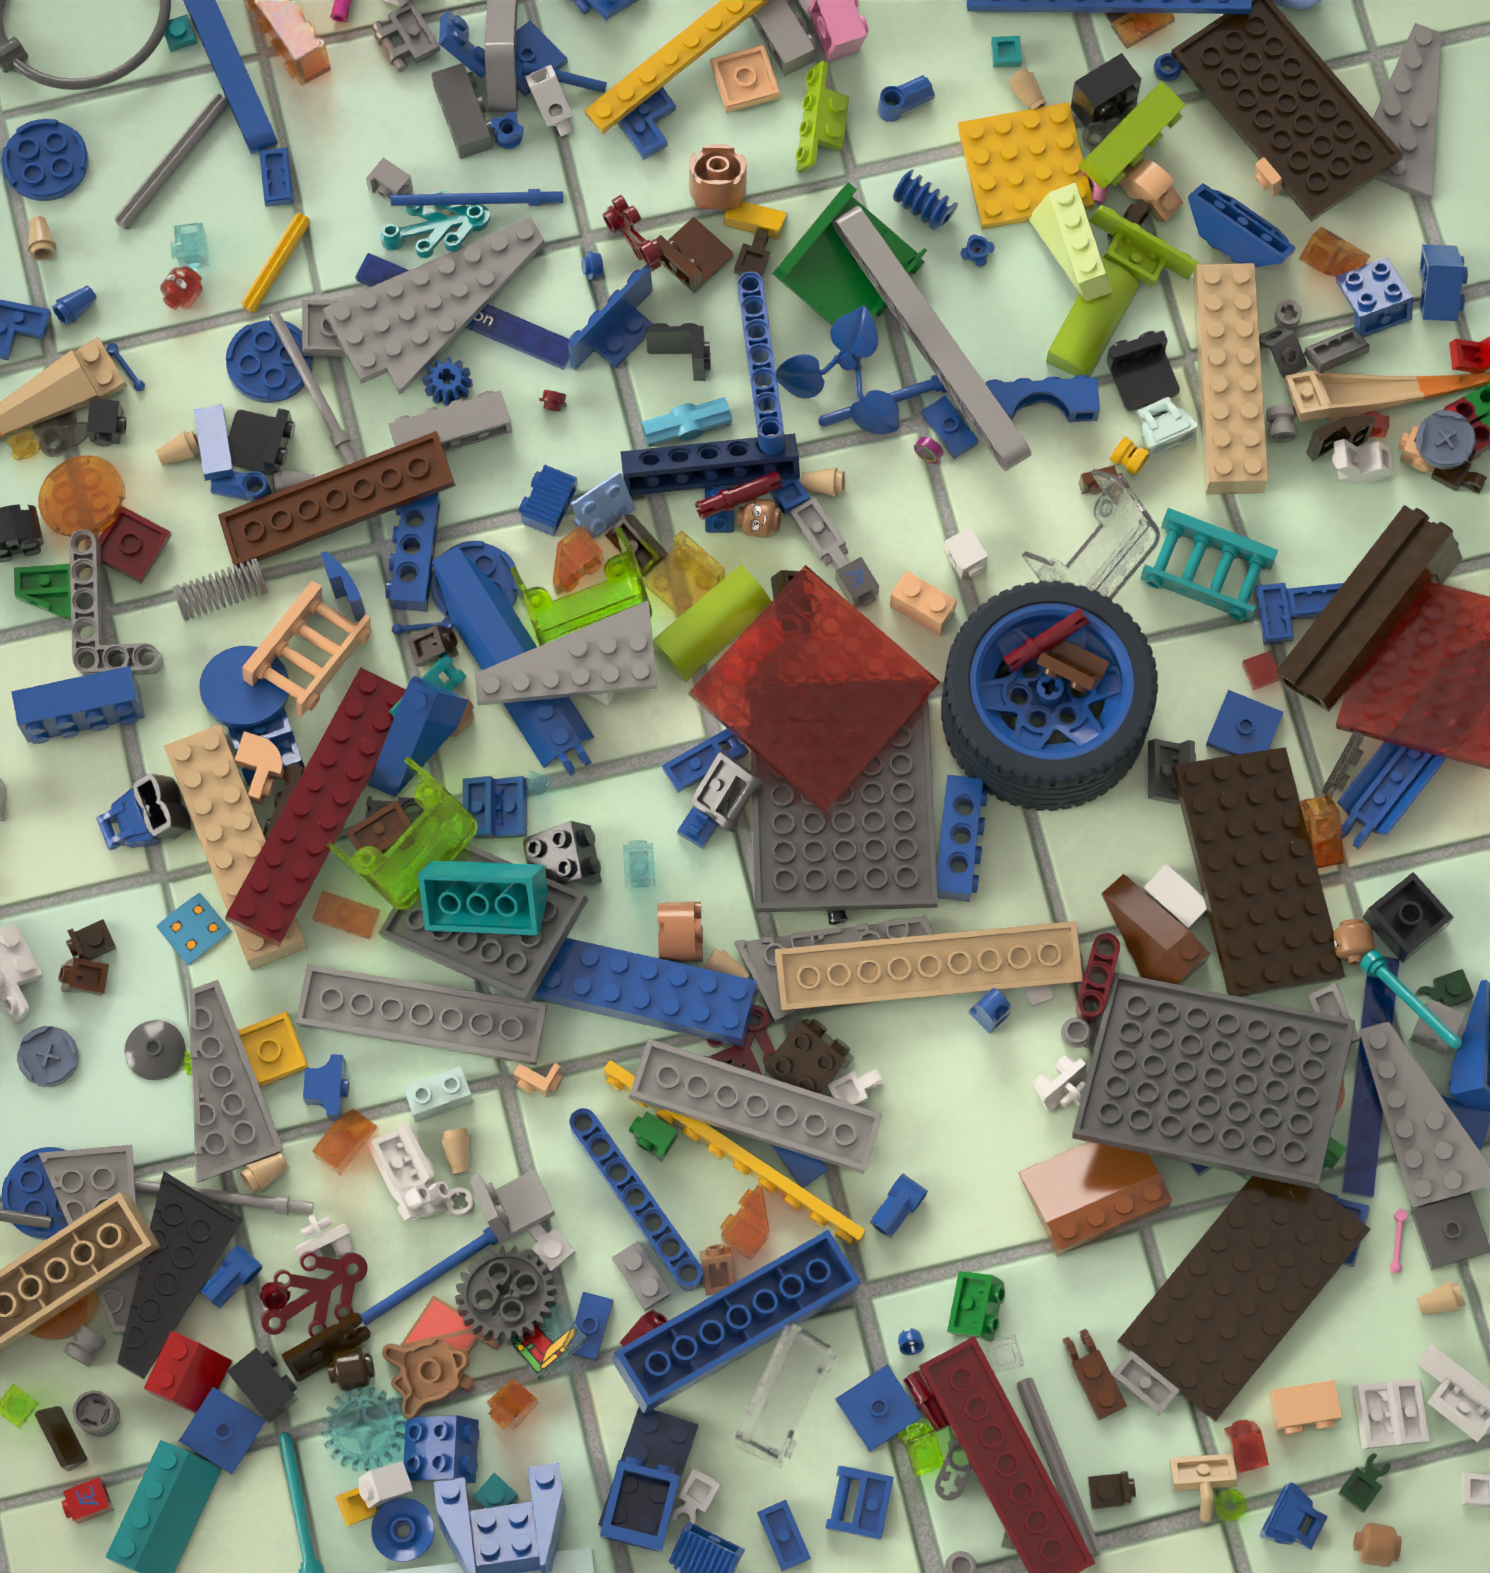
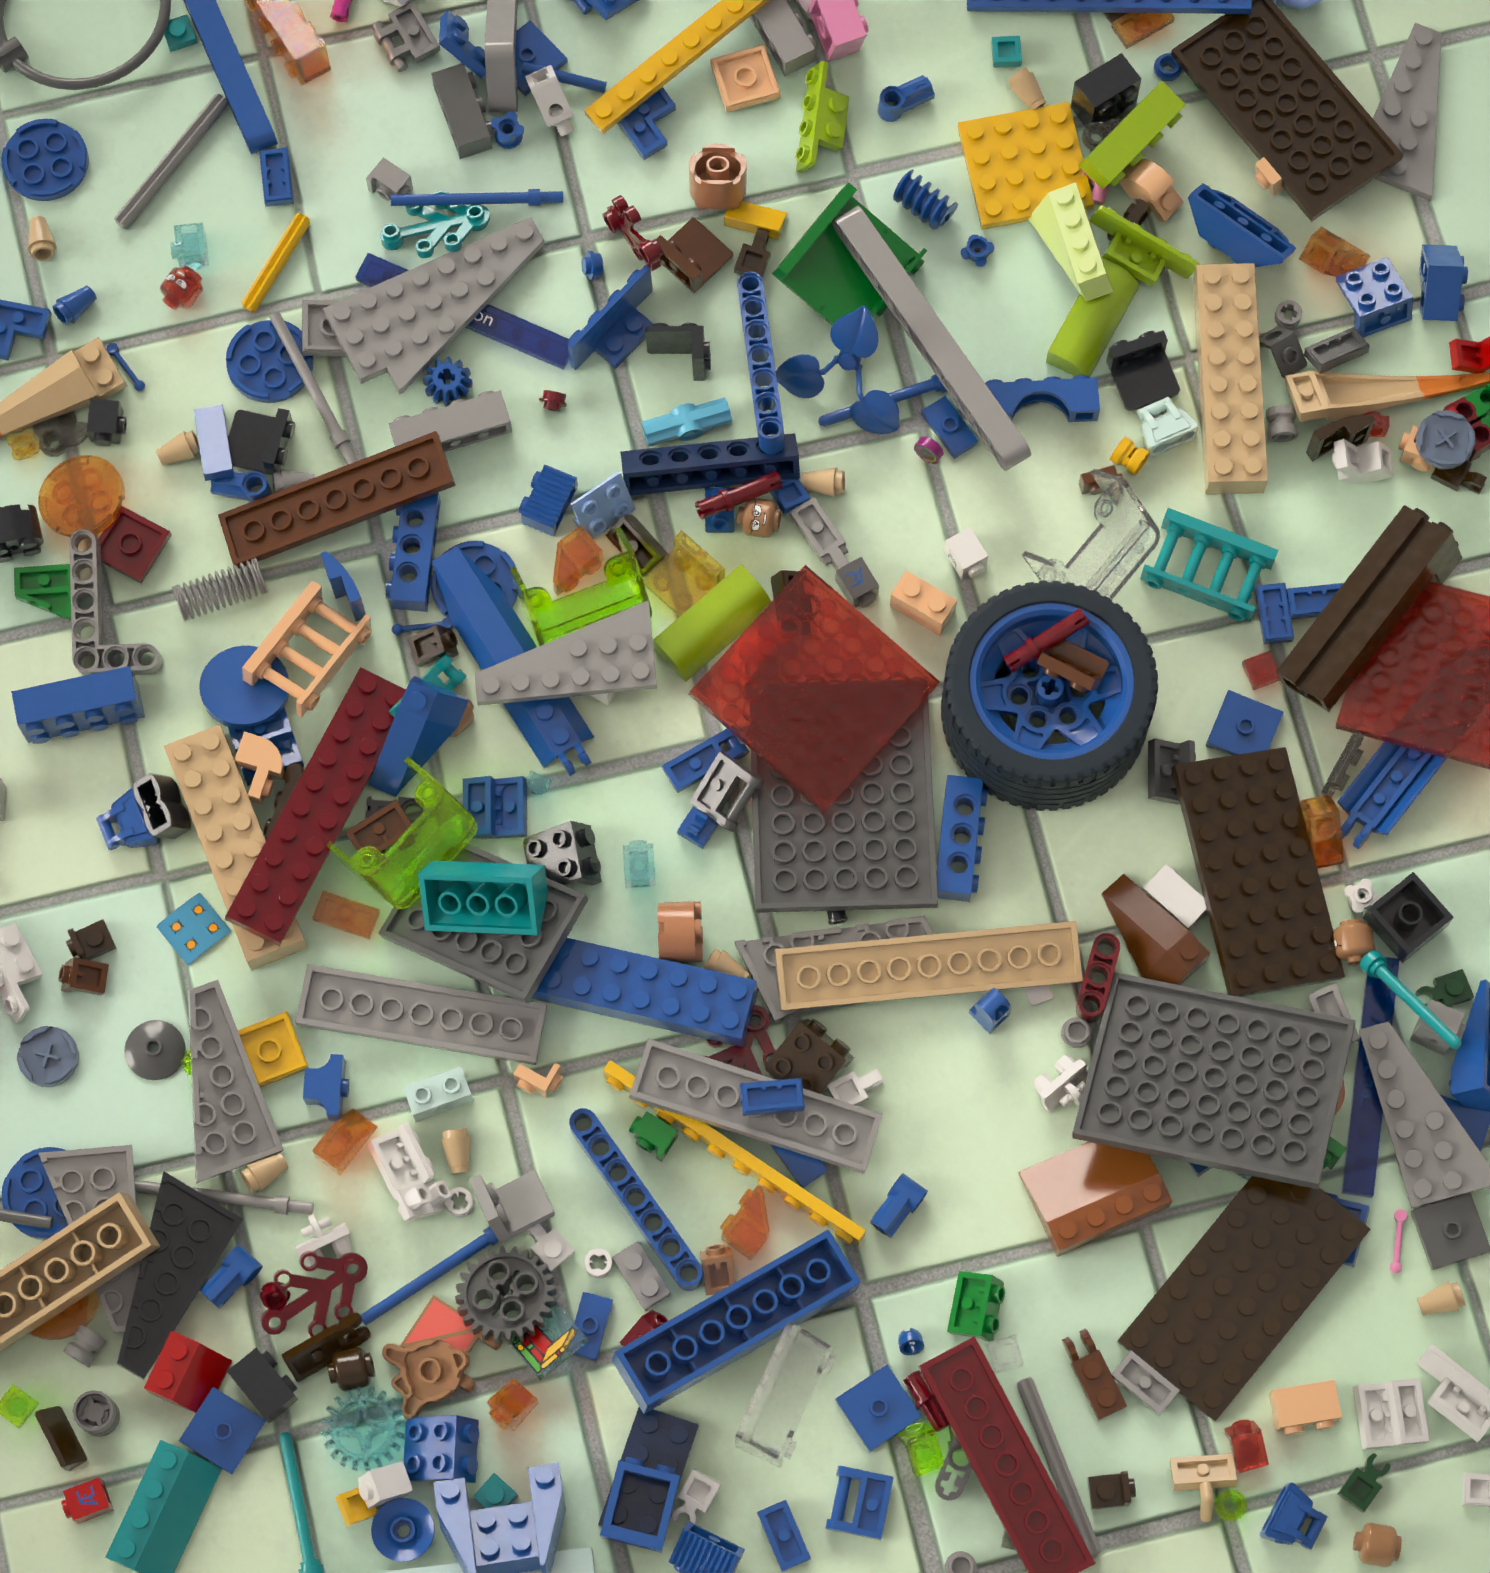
none -> white bush [584,1248,612,1278]
none -> blue plate [739,1078,805,1116]
none -> white plate [1344,879,1380,913]

